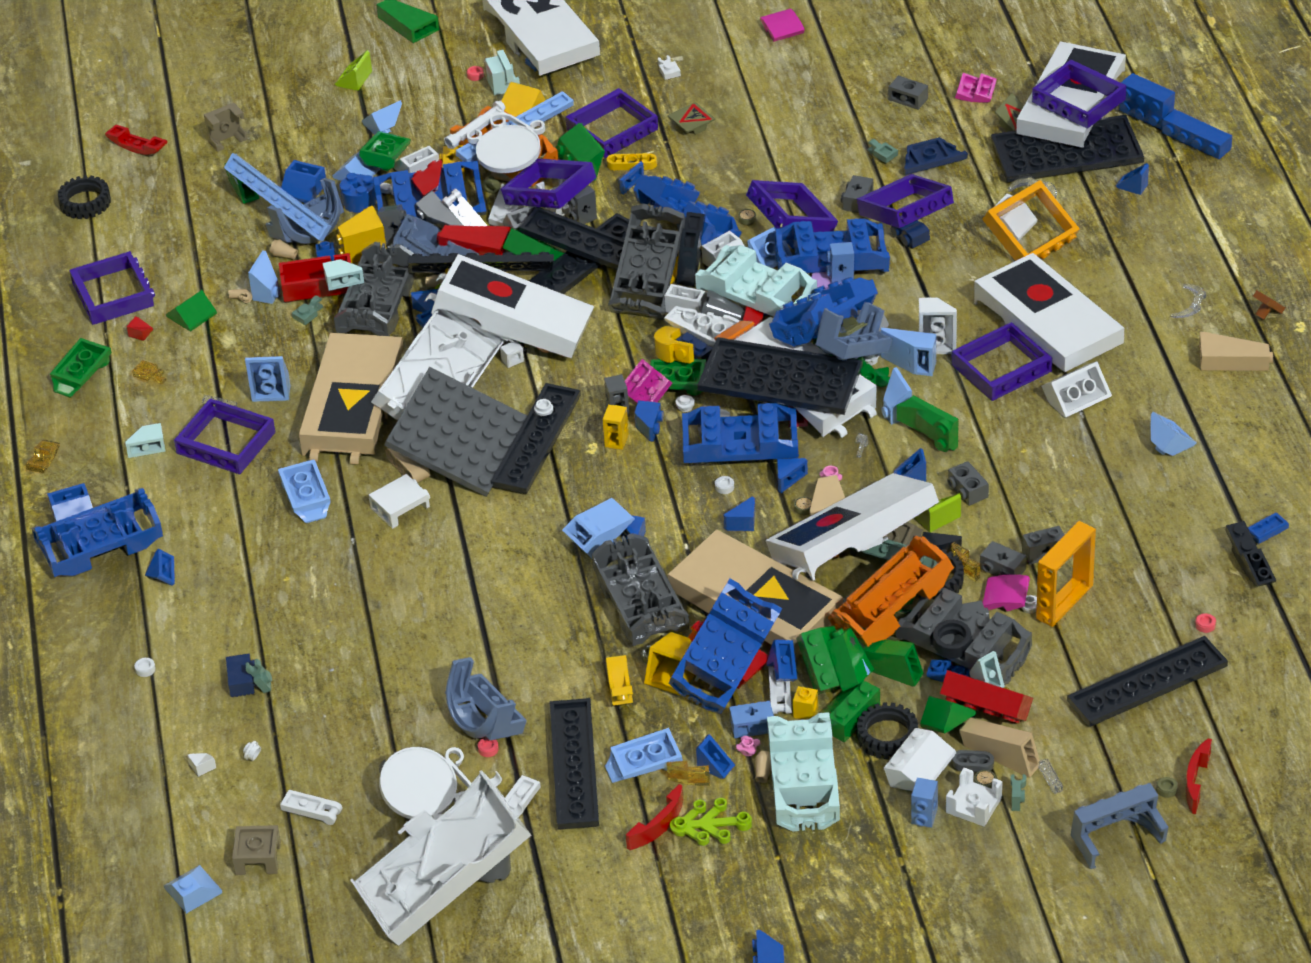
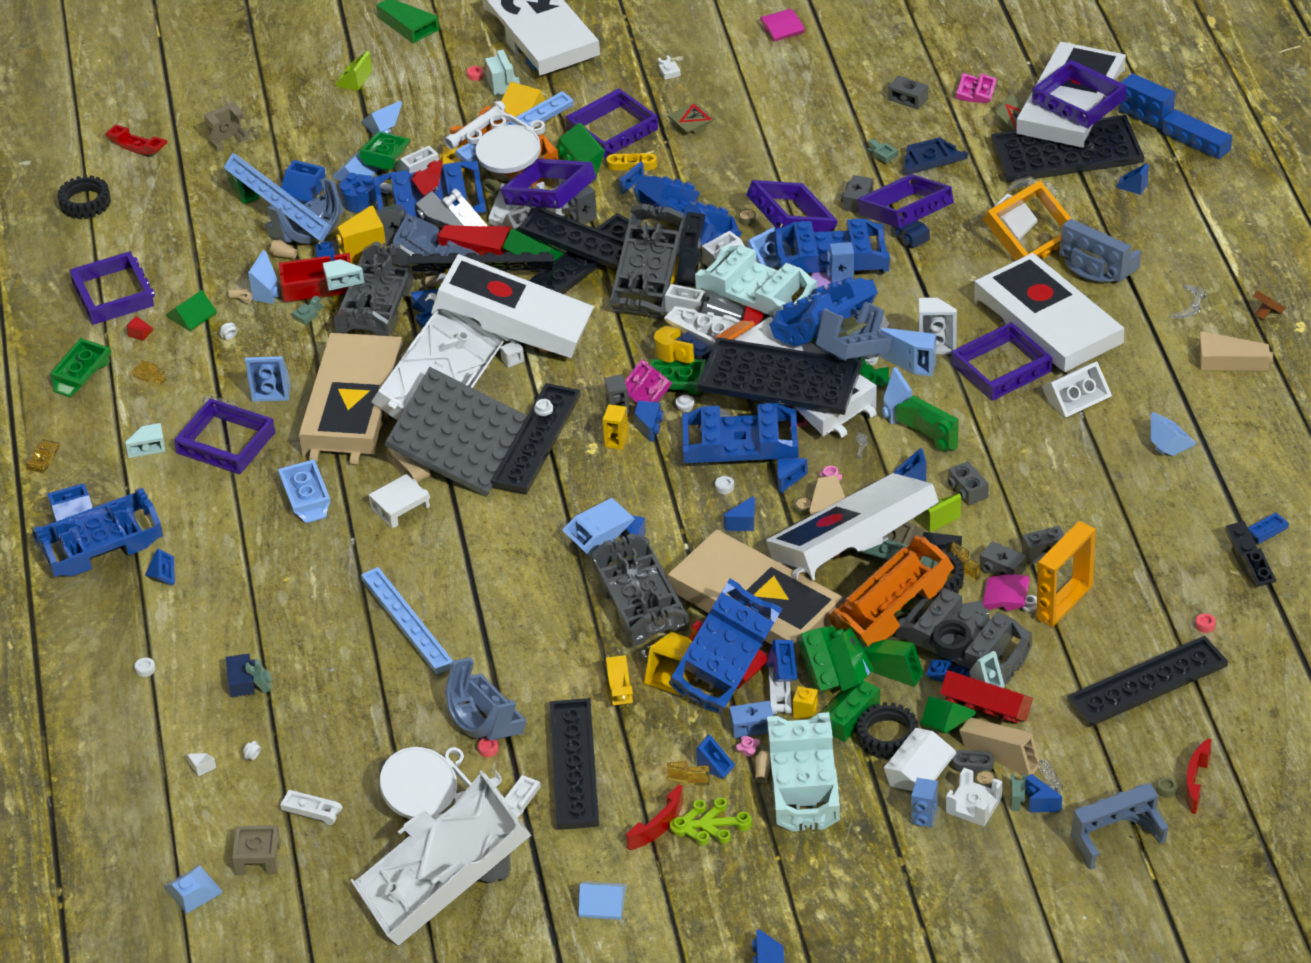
light blue slope [605,728,683,783] -> none
none -> white plate [220,323,237,340]
none -> light blue plate [361,567,453,675]
none -> light blue slope [578,881,627,920]
none -> blue slope [1025,774,1062,812]
none -> sand blue piece [1059,219,1142,283]

